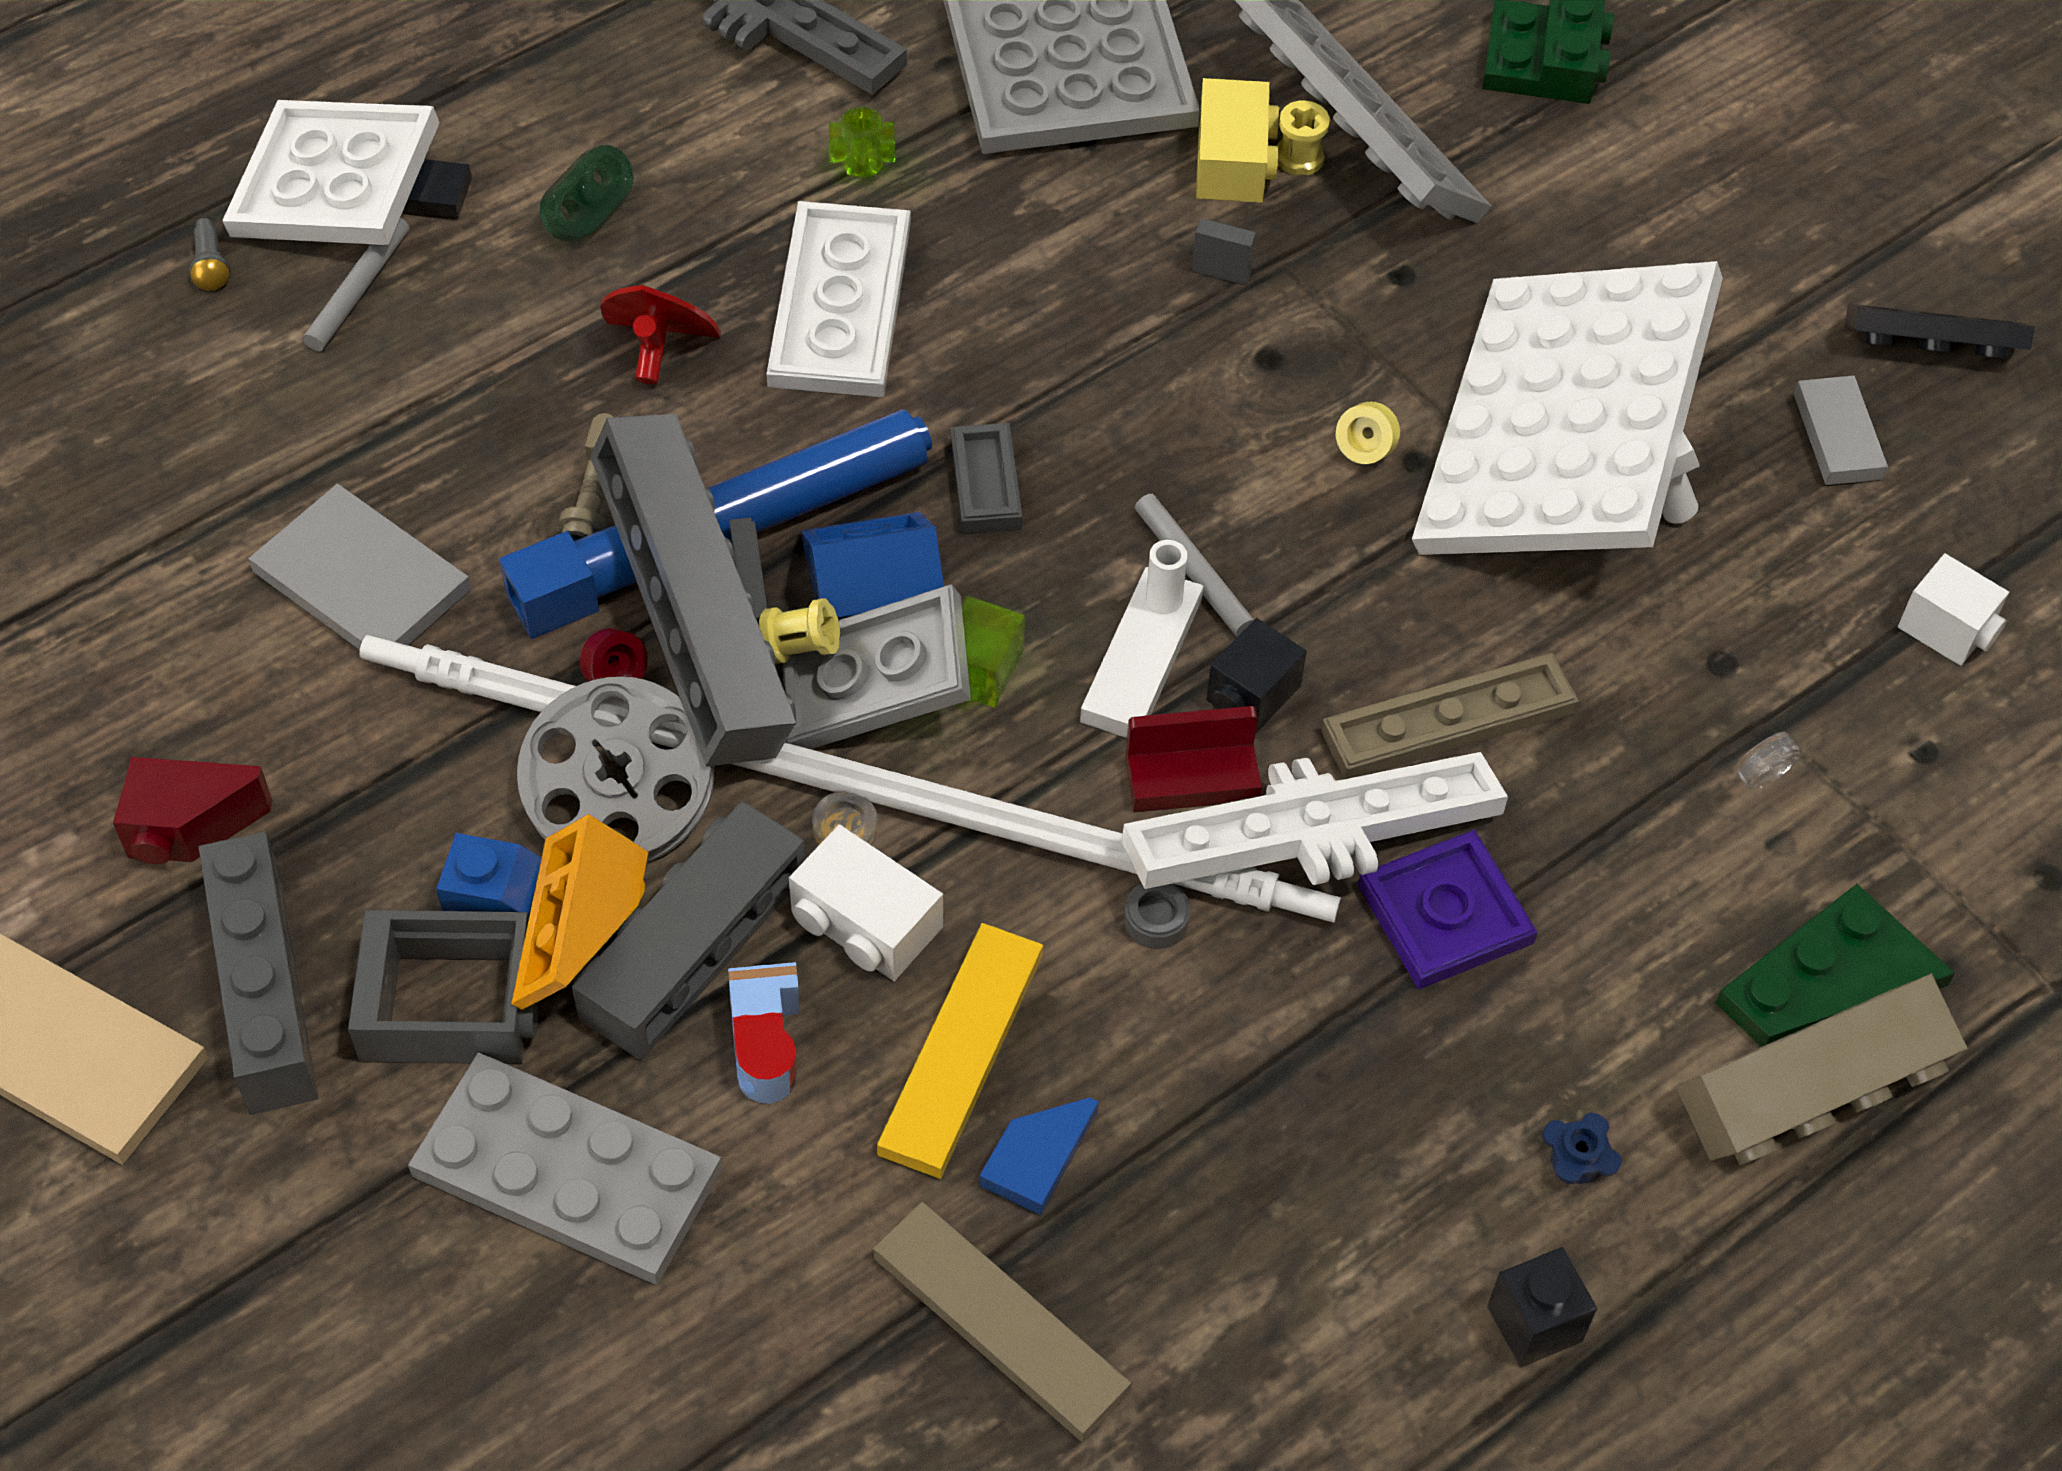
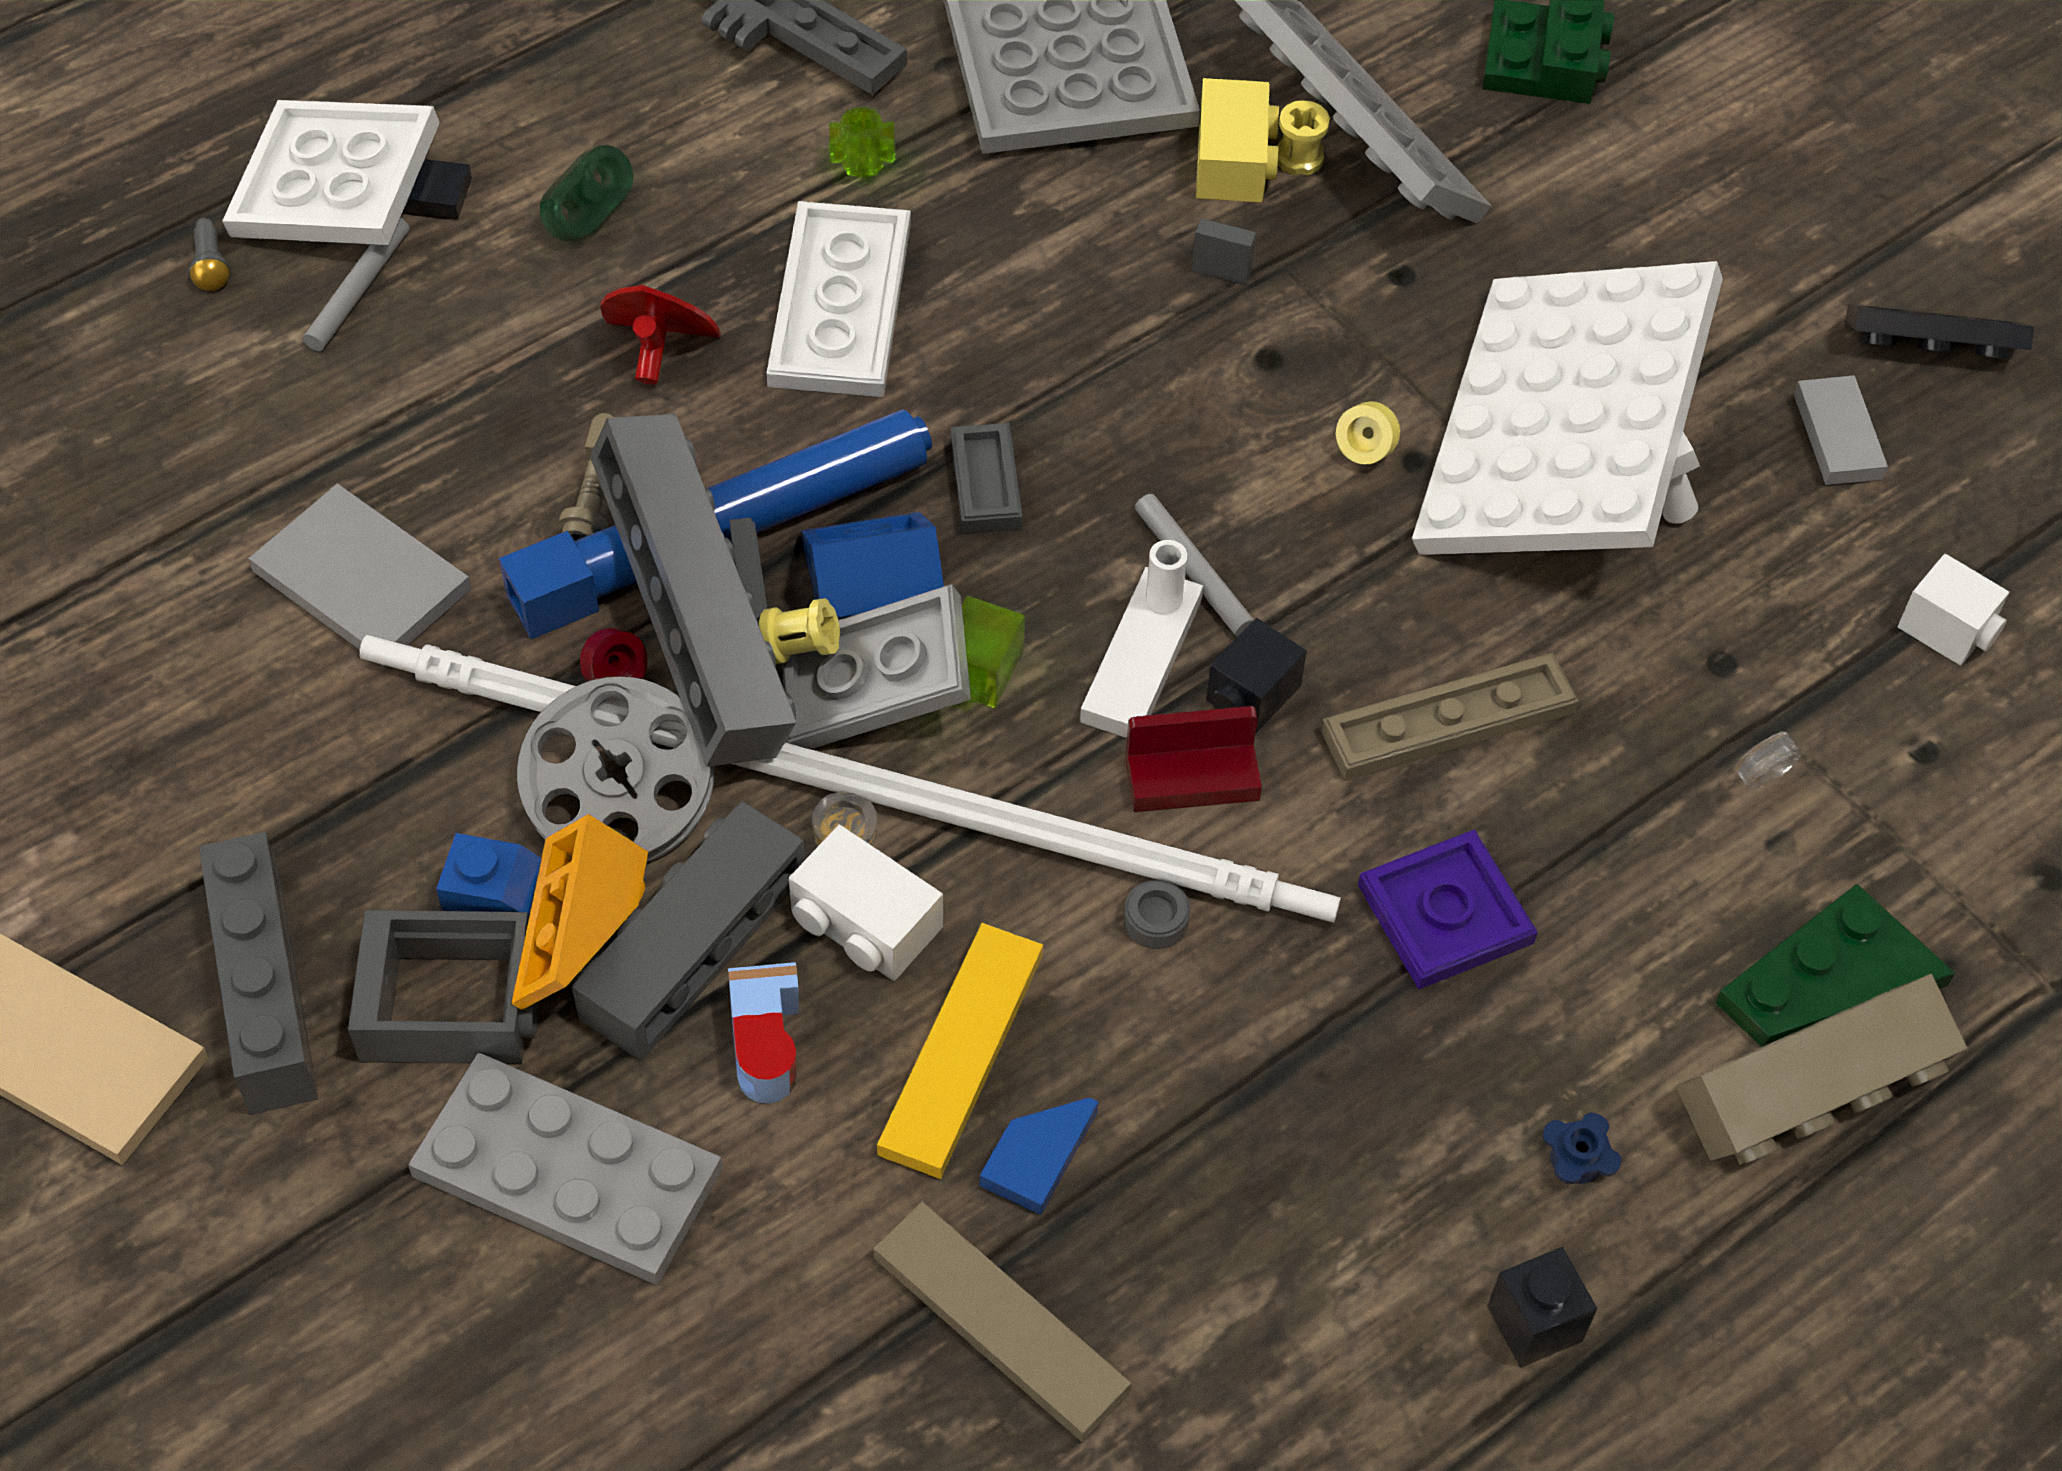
dark red slope [113,757,273,864] -> none
white hinge [1121,752,1508,889] -> none

